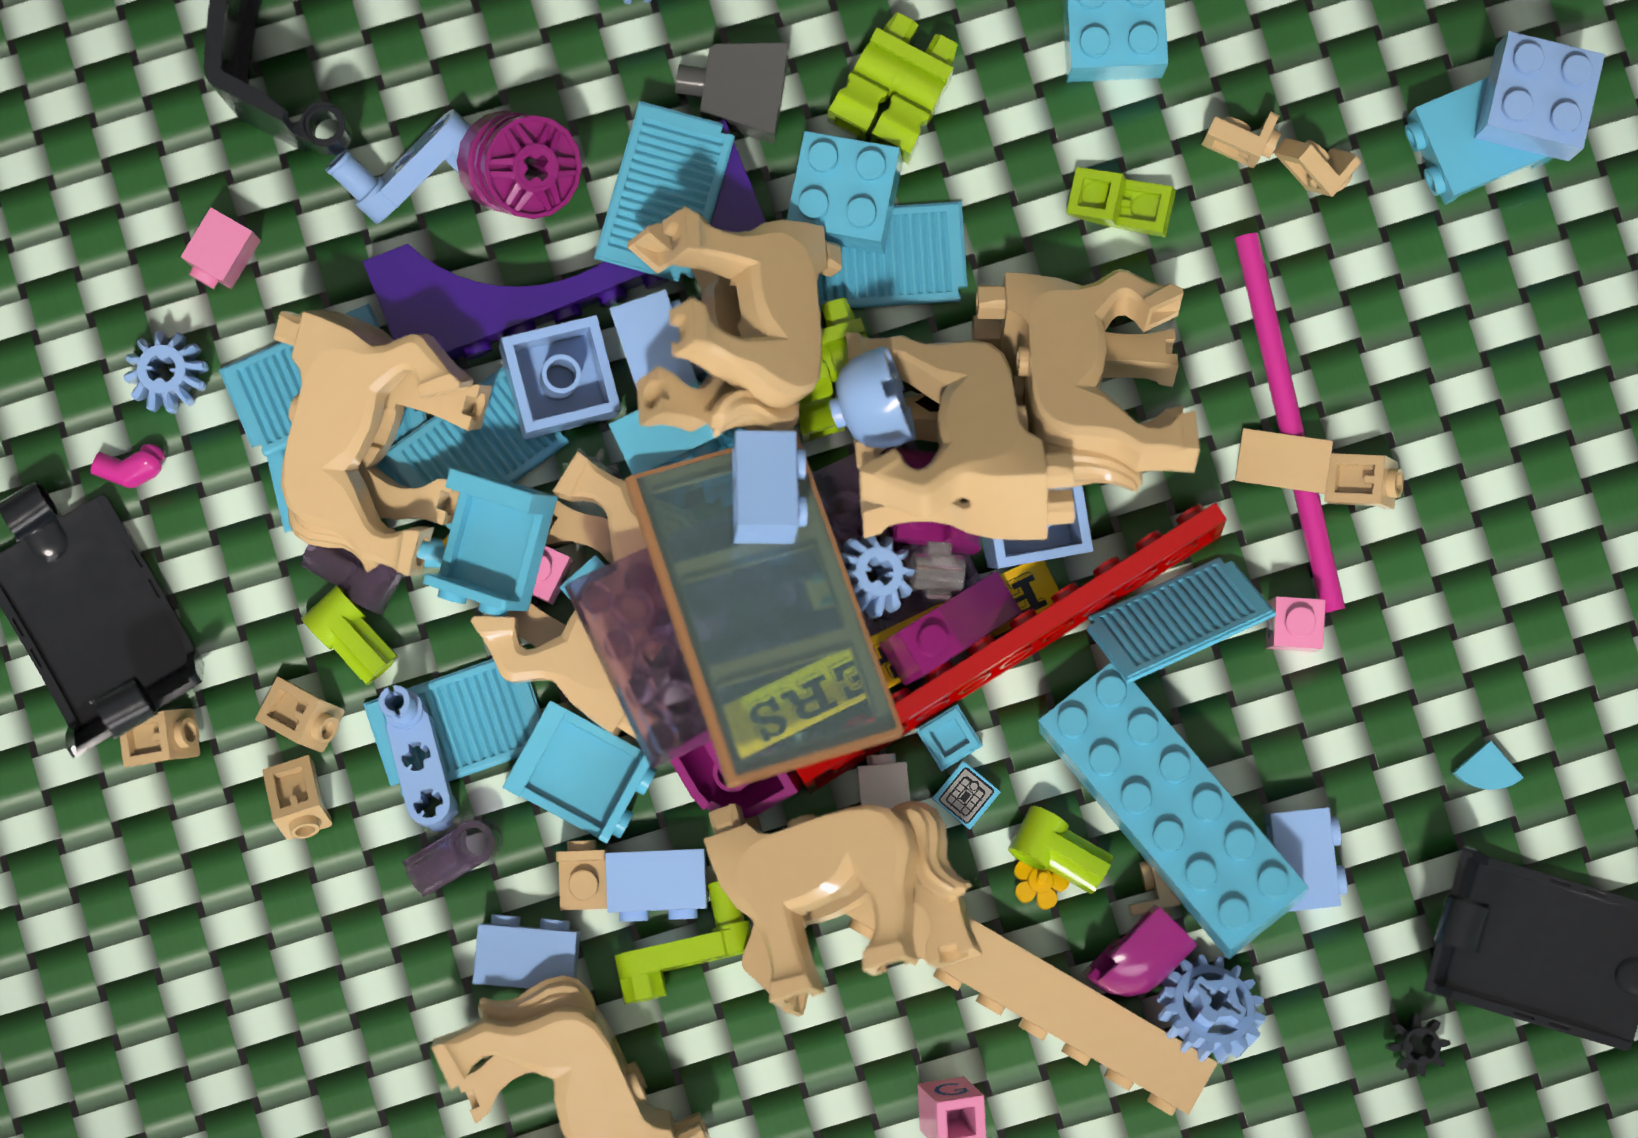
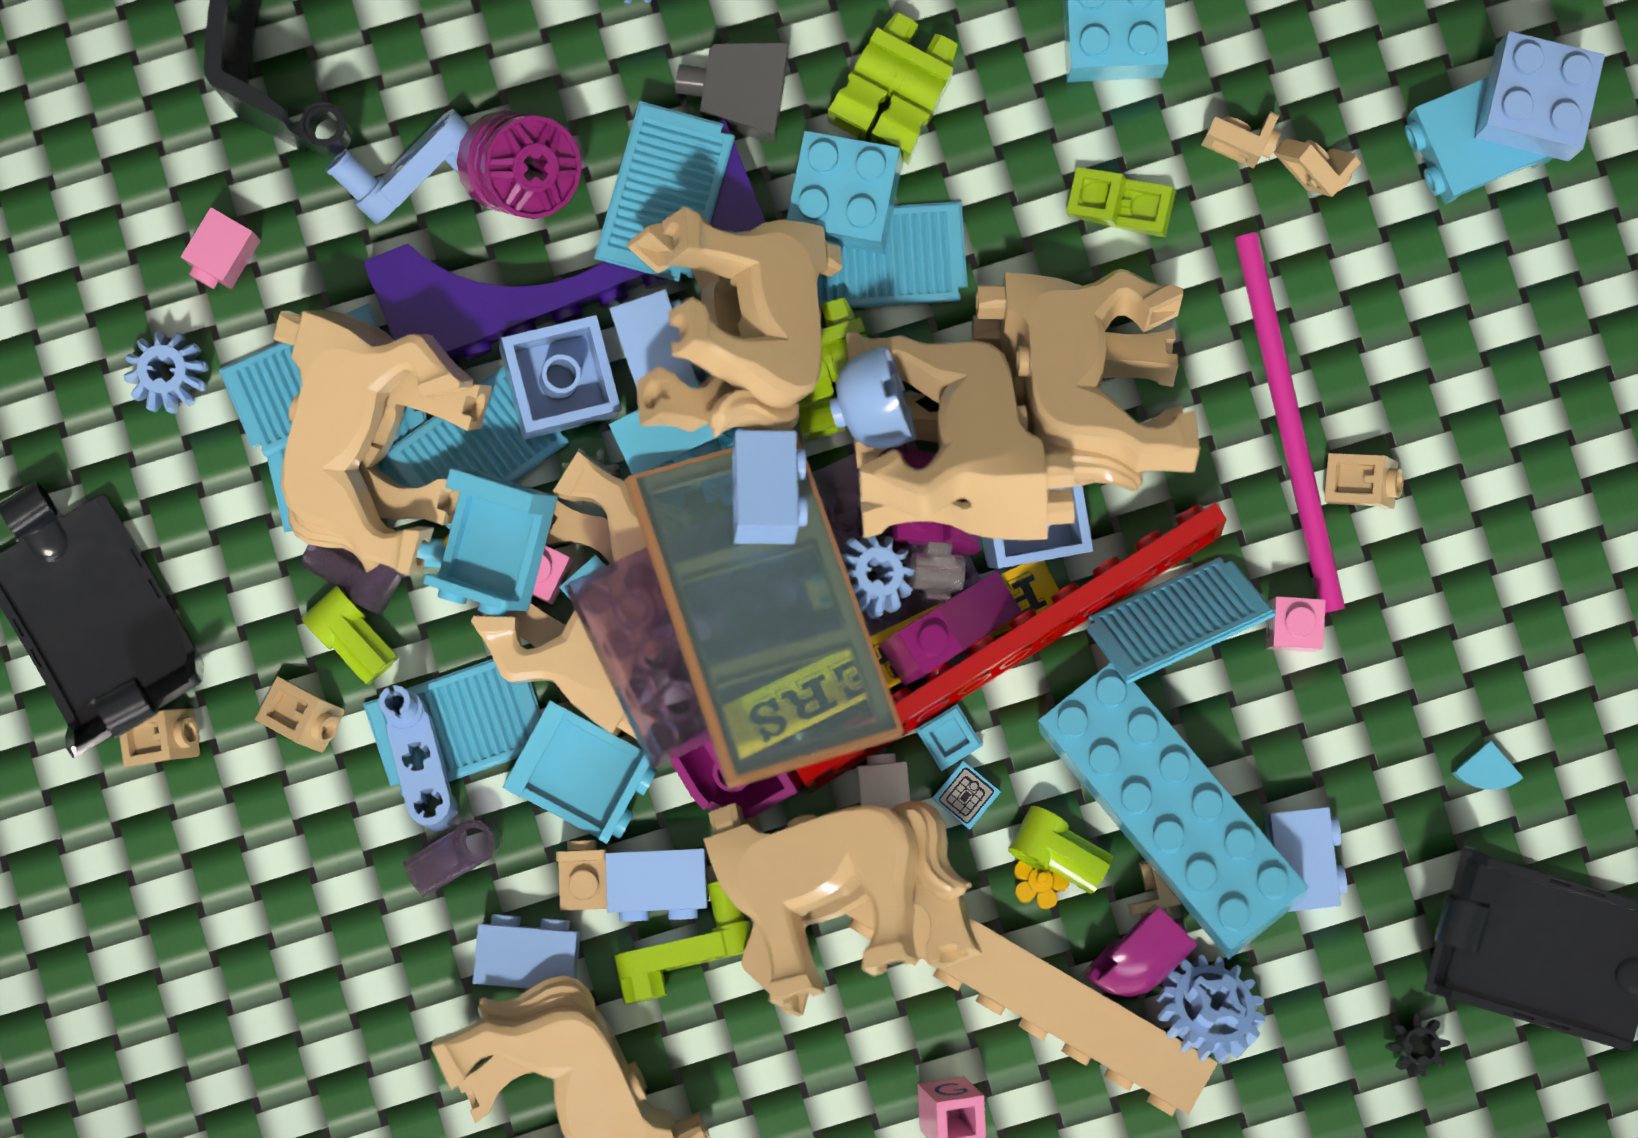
dark pink arm [91,444,165,488] -> none
tan bracket [262,755,332,840] -> none
tan sticker [1235,428,1333,494] -> none

